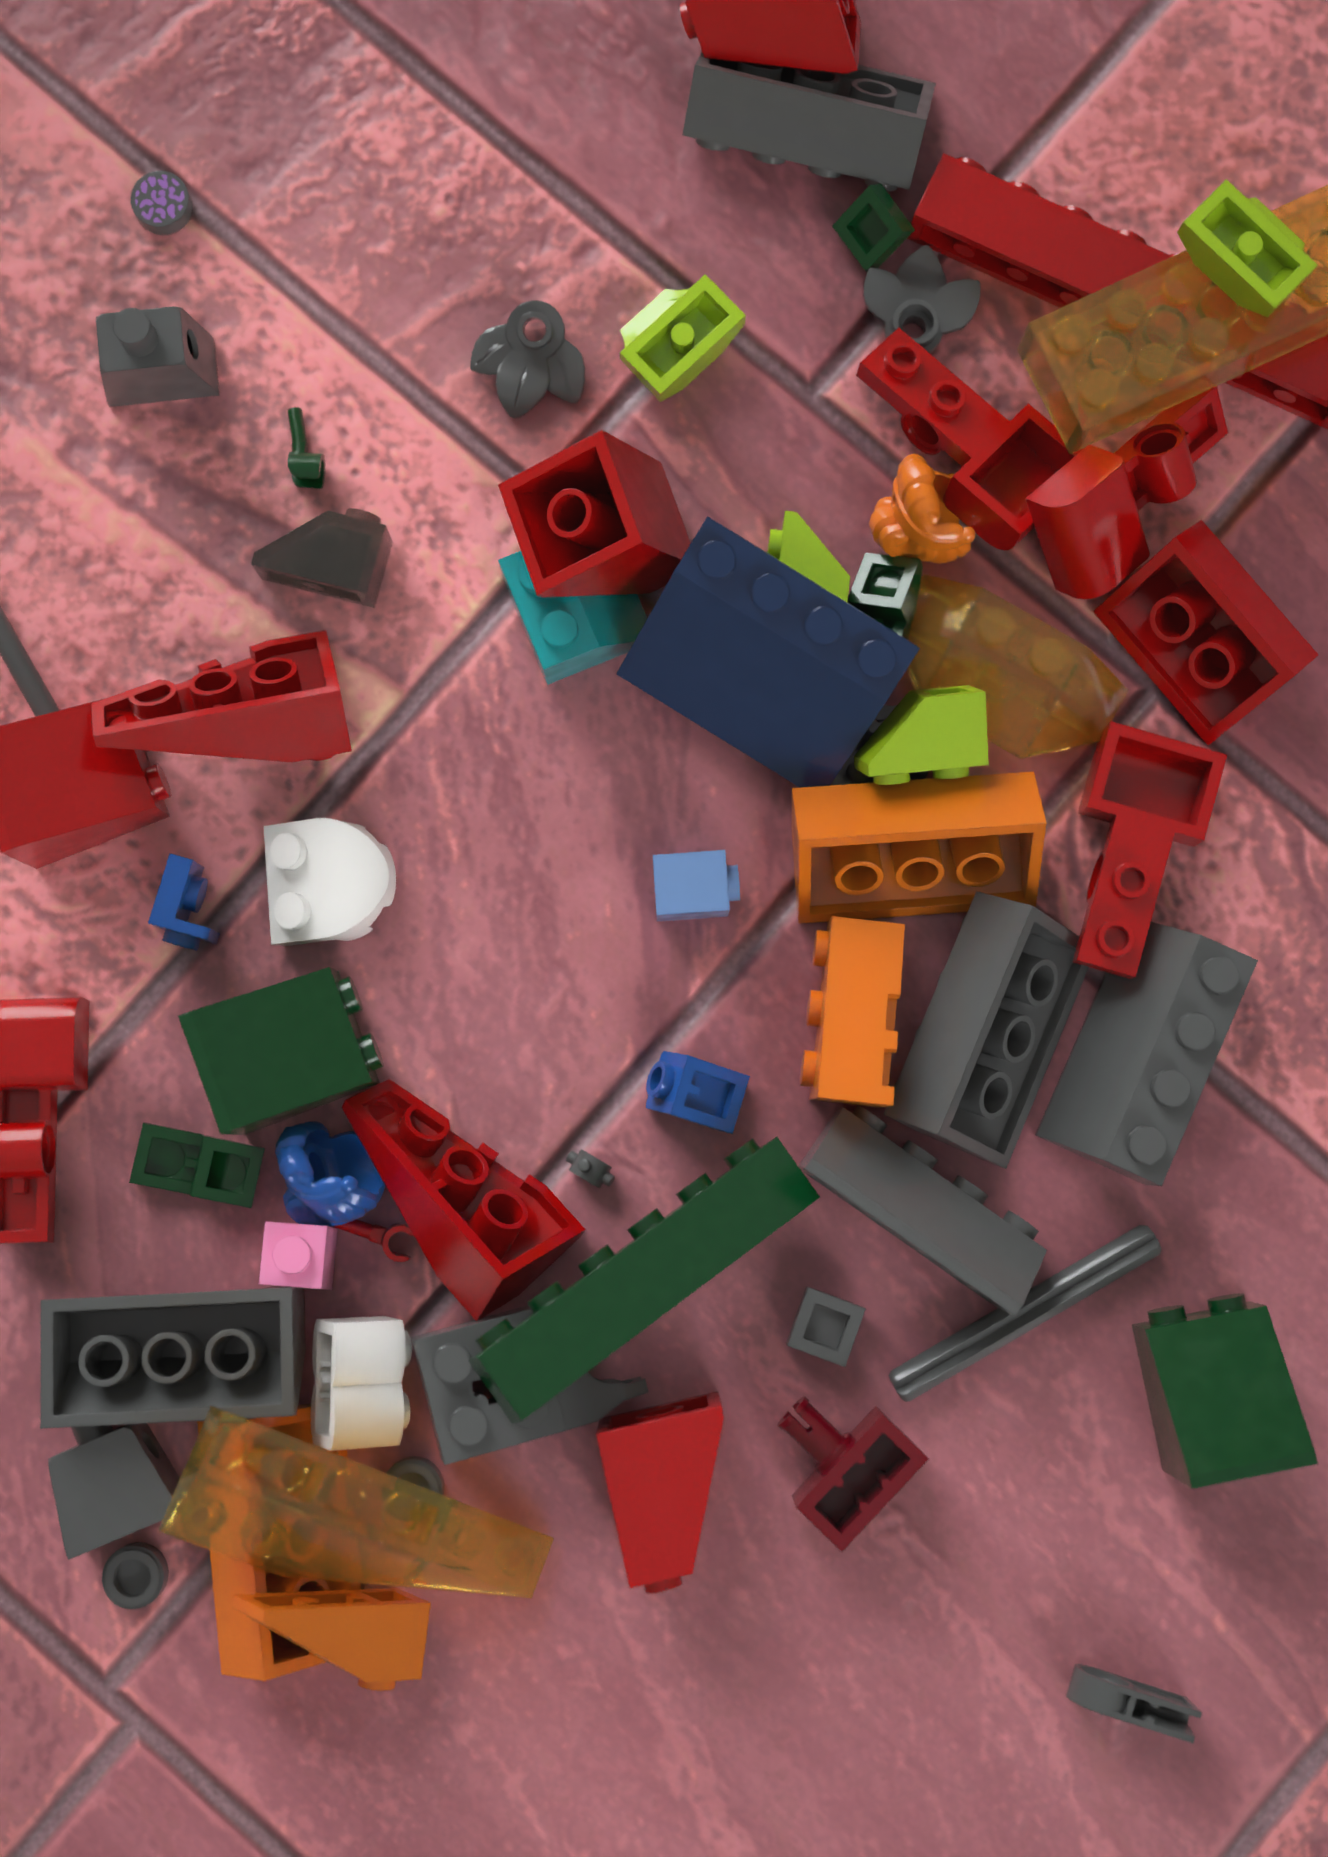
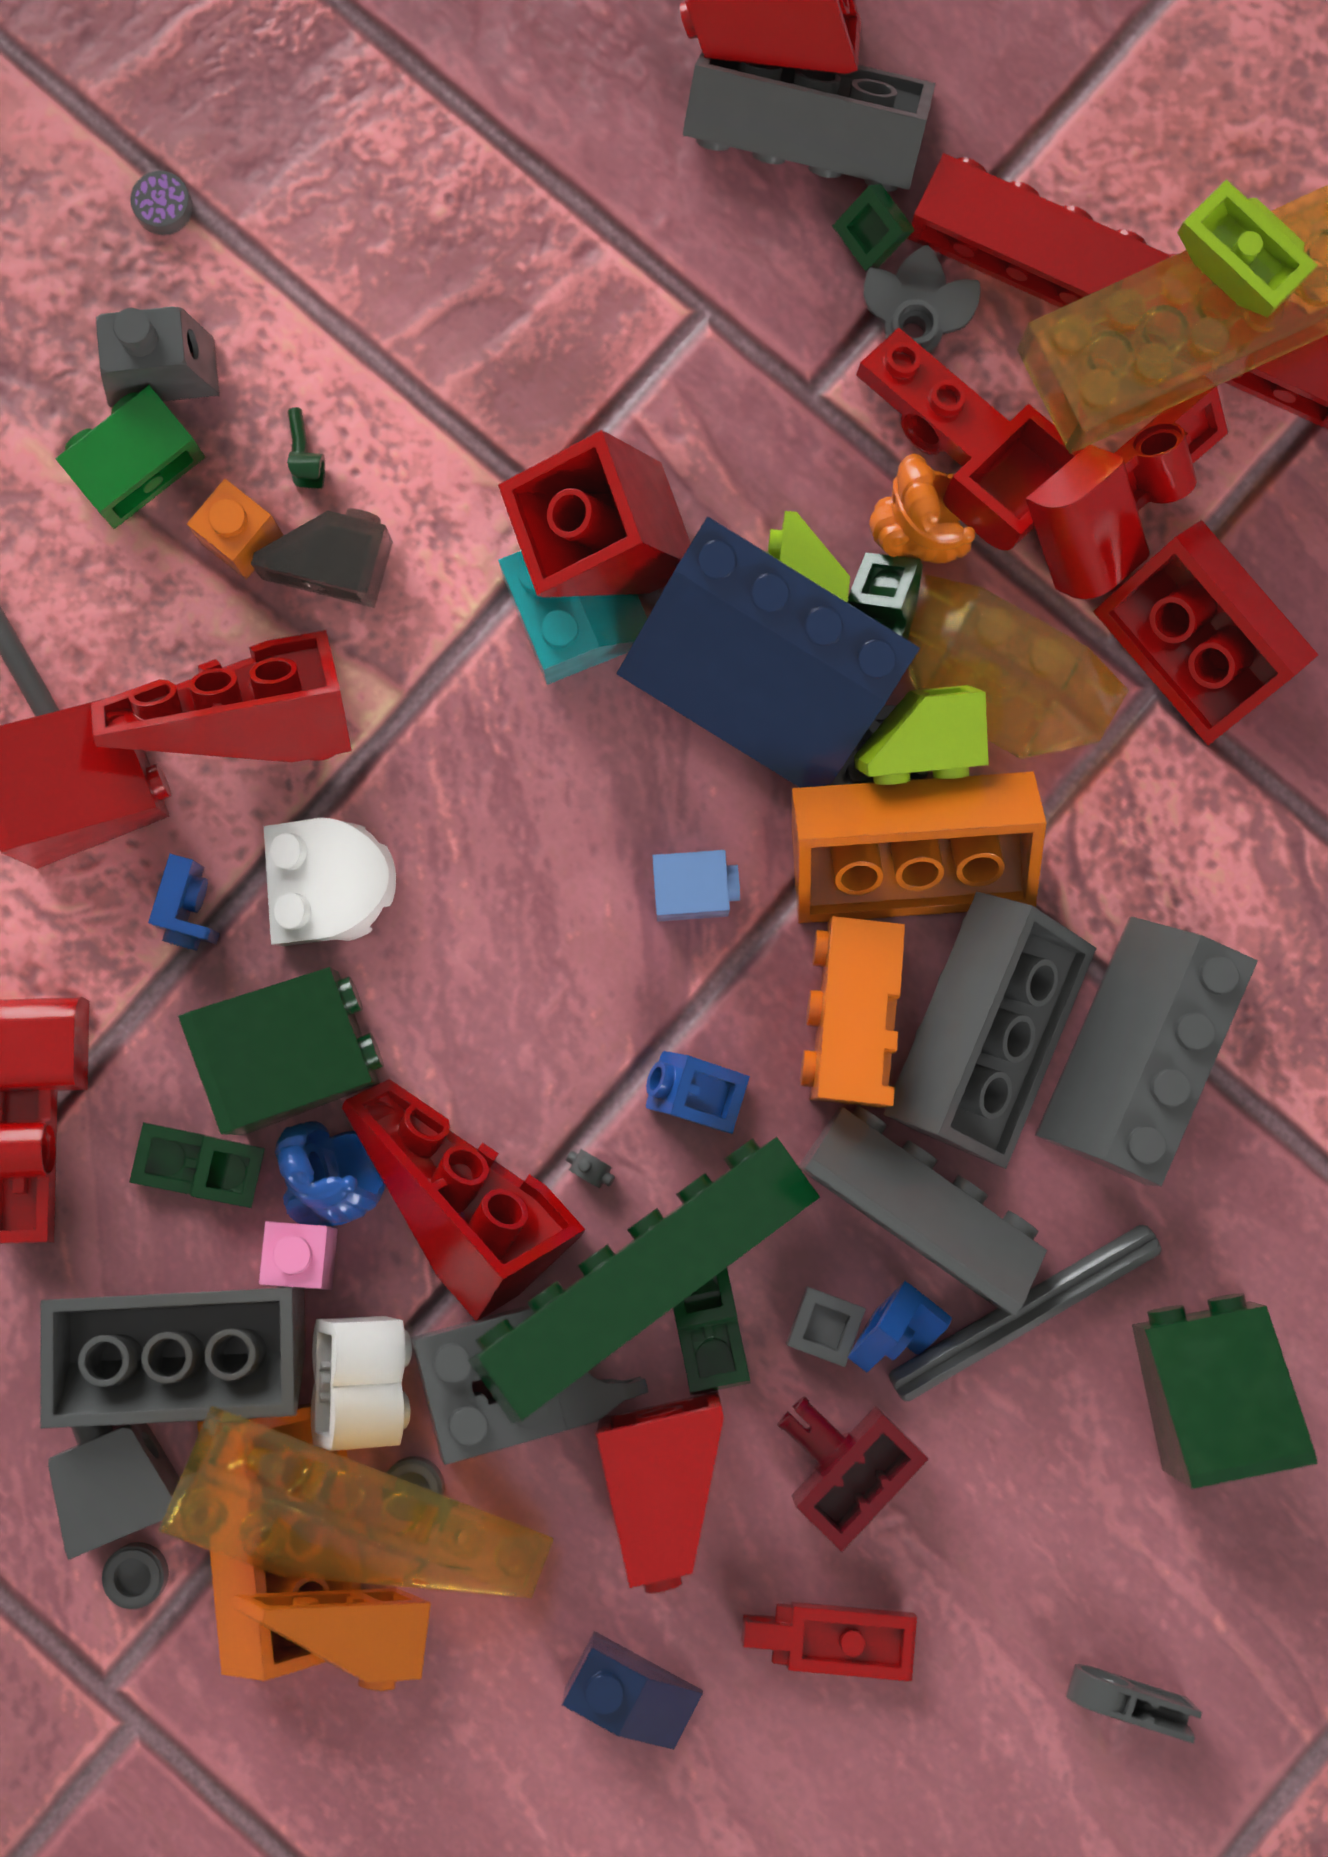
red hand [333,1219,414,1262] -> none
dark grey plate [470,300,585,419] -> none
lime slope [620,274,746,402] -> none
red plate [1072,721,1227,979] -> none
none -> green brick [55,385,206,529]
none -> orange brick [187,479,283,580]
none -> dark blue slope [562,1631,703,1750]
none -> dark green slope [673,1268,750,1396]
none -> red hinge [741,1602,917,1682]
none -> blue bracket [847,1280,952,1373]

